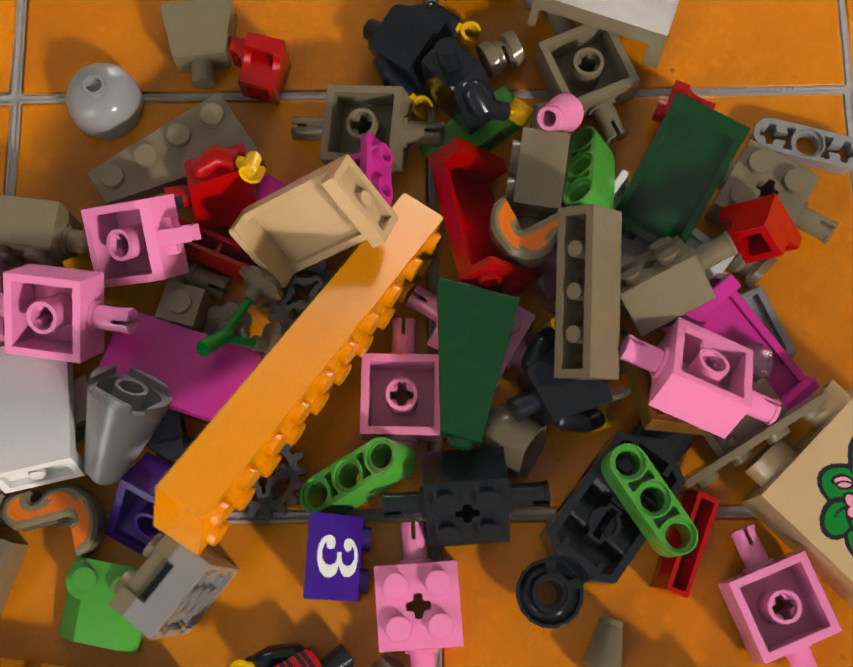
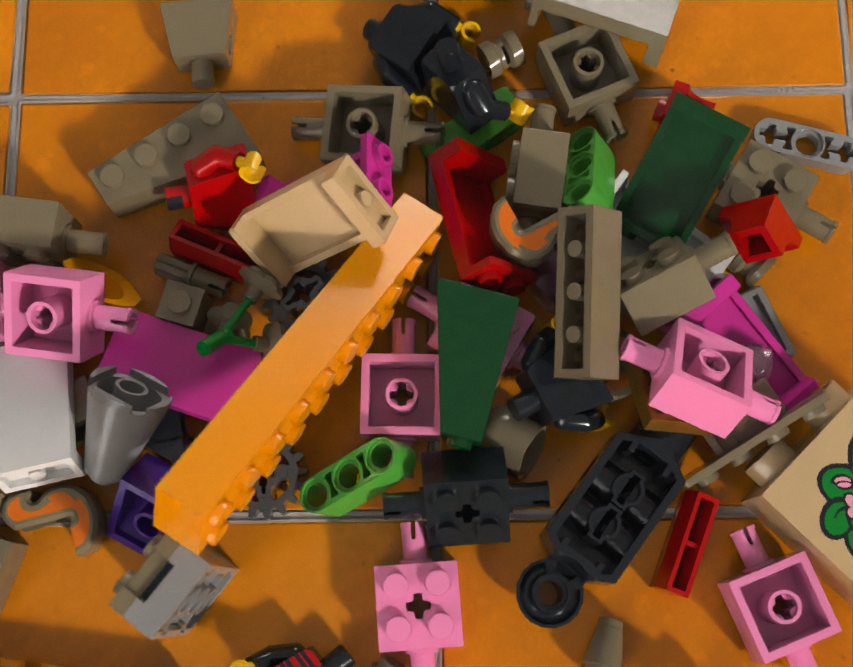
bright green slope [58,555,144,653] -> none
light grey cylinder [65,63,145,141] -> none
bright pink hinge [80,194,202,288] -> none
red brick [228,32,291,105] -> none
dark purple slope [303,512,372,602] -> none
bright pink cone [537,93,584,133] -> none
bright green beam [601,444,698,558] -> none

